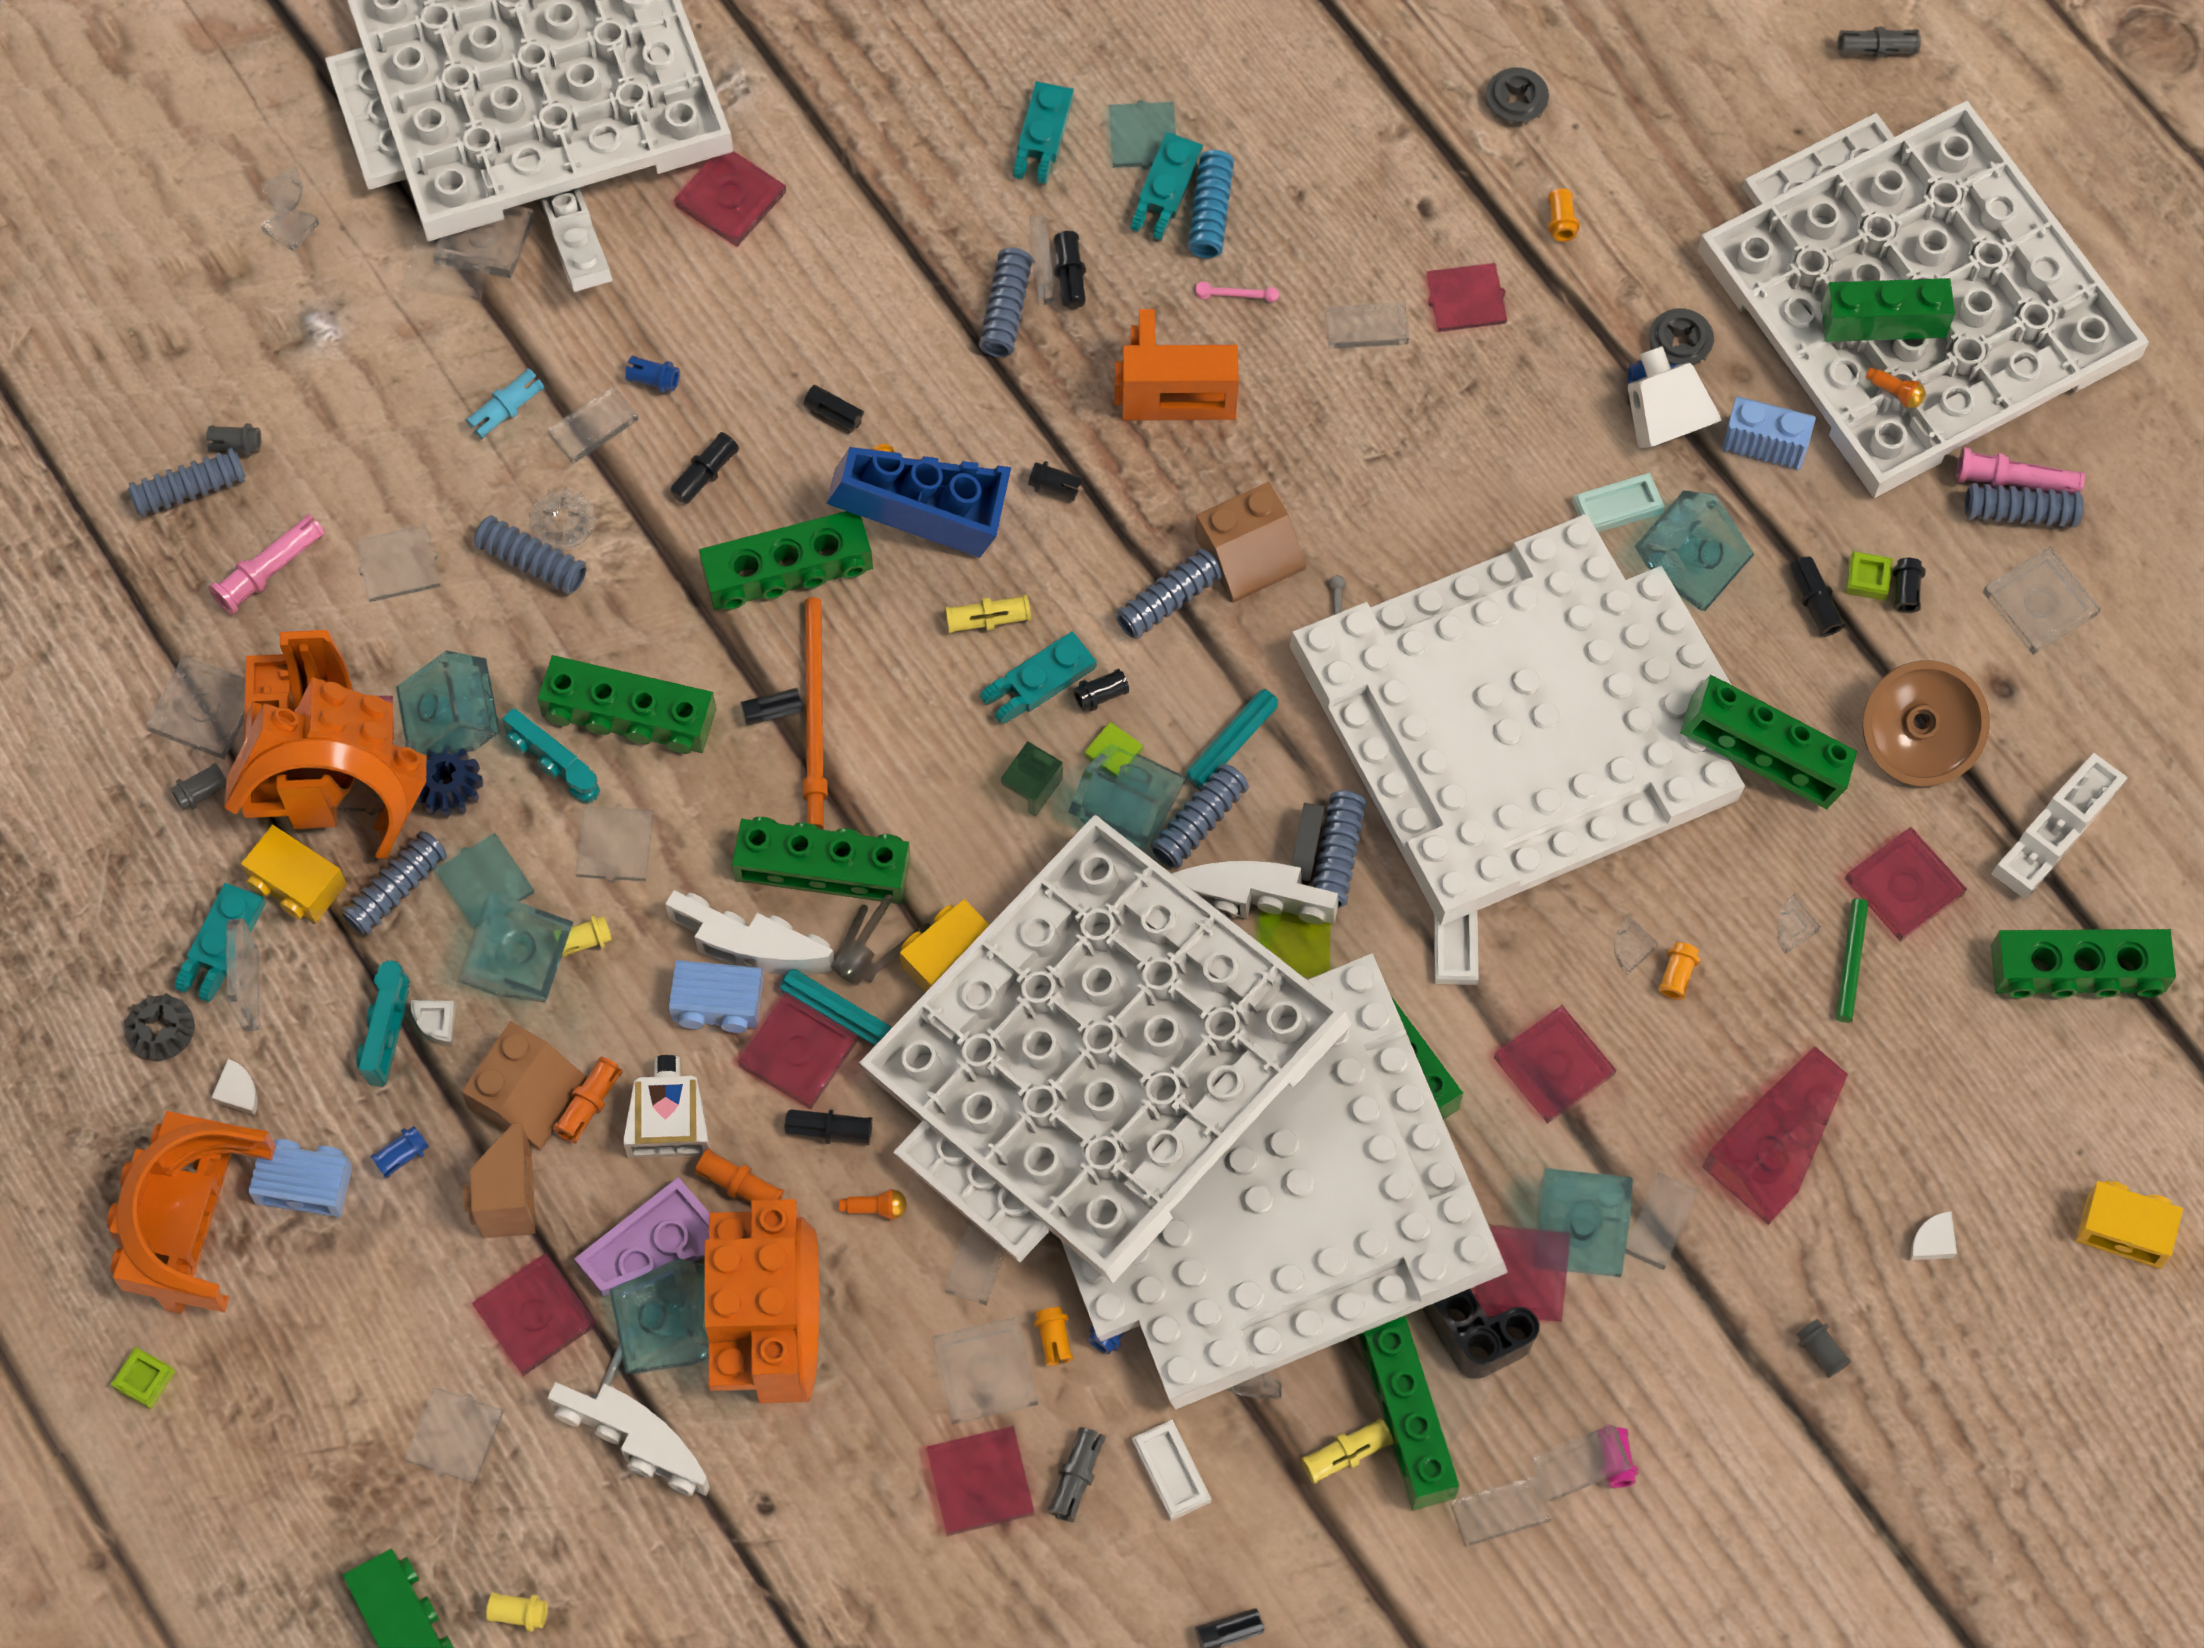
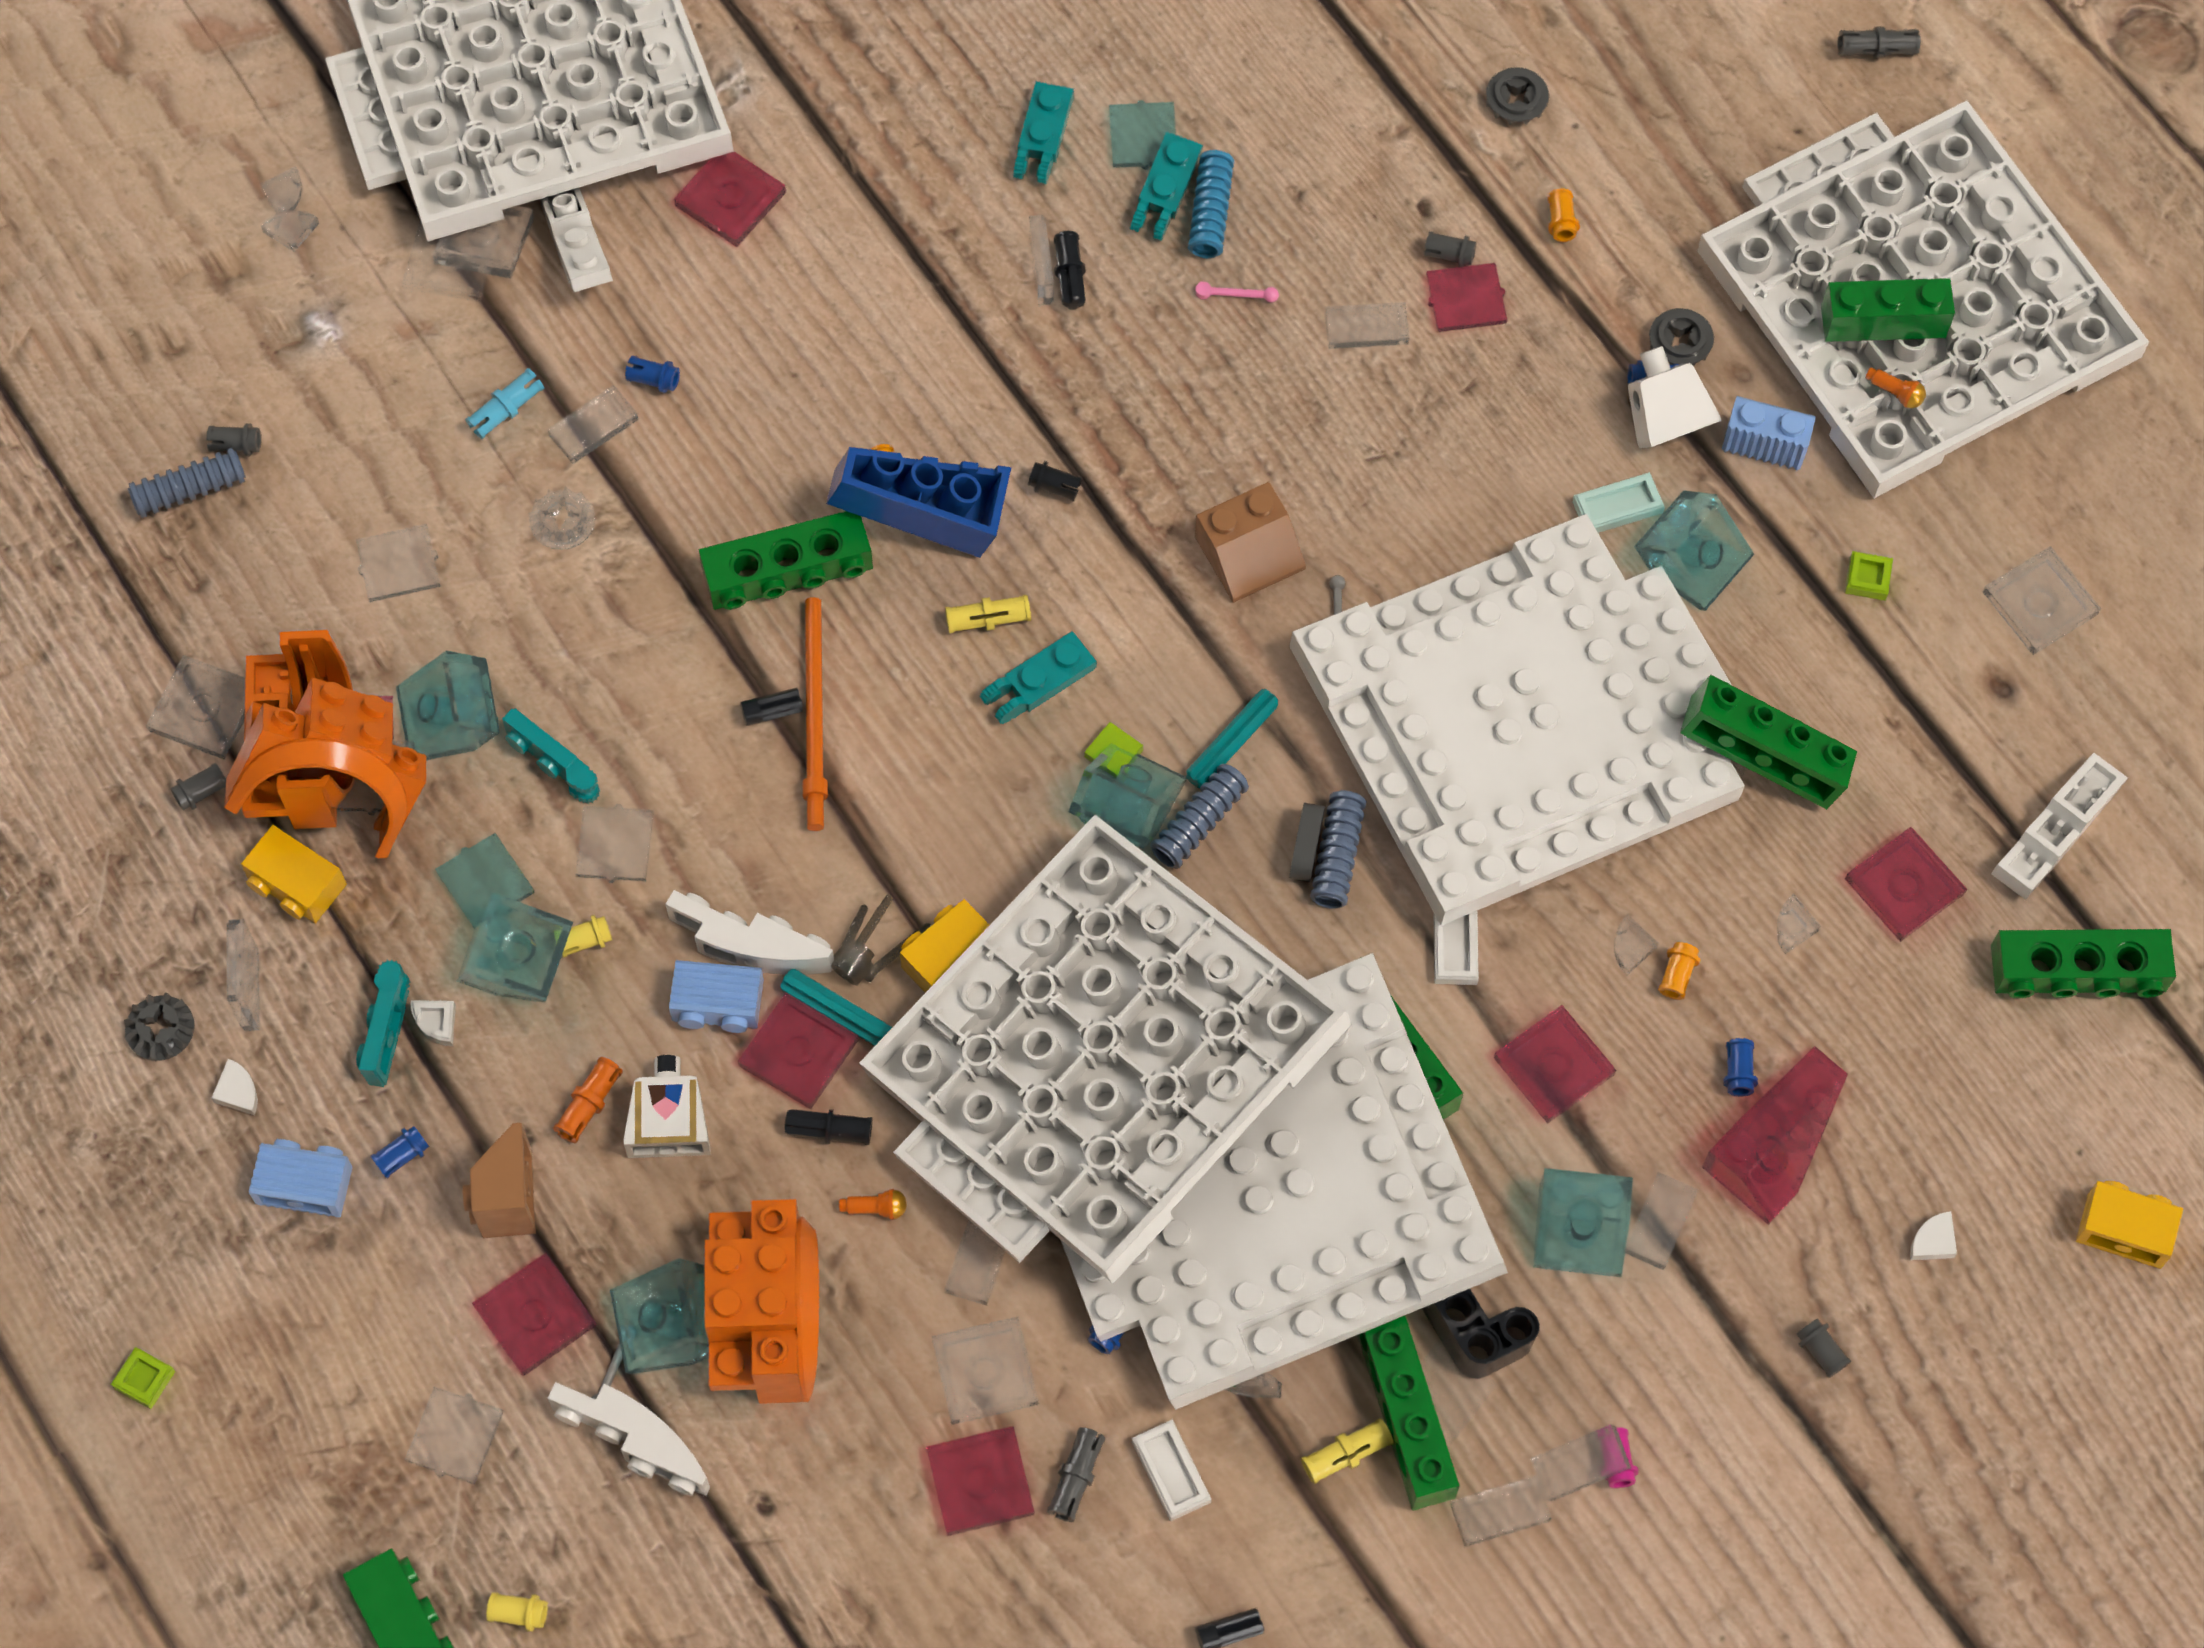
orange piece [107,1111,276,1314] -> none
teal hinge [175,882,266,1002] -> none
bright pink pin [209,514,325,615] -> none
sand blue piece [341,831,447,936] -> none
dark blue gear [416,744,483,819] -> none
medium nougat slope [461,1021,587,1151] -> none
sand blue piece [474,515,586,595] -> none
green brick [537,655,717,754] -> none
lavender wing [574,1177,709,1296] -> none
black axle [670,432,739,504] -> none
orange pin [694,1148,784,1203] -> none
green brick [732,816,911,904] -> none
black piece [803,385,864,432] -> none
sand blue piece [979,247,1033,357] -> none
clear green panel [1001,741,1063,817] -> none
light orange pin [1033,1307,1074,1366] -> none
black pin [1073,668,1130,712] -> none
orange brick [1114,309,1239,421] -> none
sand blue piece [1116,548,1222,640] -> none
white slope [1172,861,1338,925] -> none
clear neon green piece [1259,910,1331,977] -> none
clear pink tile [1474,1224,1571,1322] -> none
black axle [1790,556,1845,637] -> none
green bar [1835,898,1869,1023] -> none
medium nougat dish [1862,660,1990,786] -> none
black pin [1892,557,1926,613] -> none
bright pink pin [1956,447,2085,495] -> none
sand blue piece [1965,483,2083,528] -> none
none -> dark grey pin [1424,231,1477,268]
none -> blue pin [1723,1038,1758,1097]

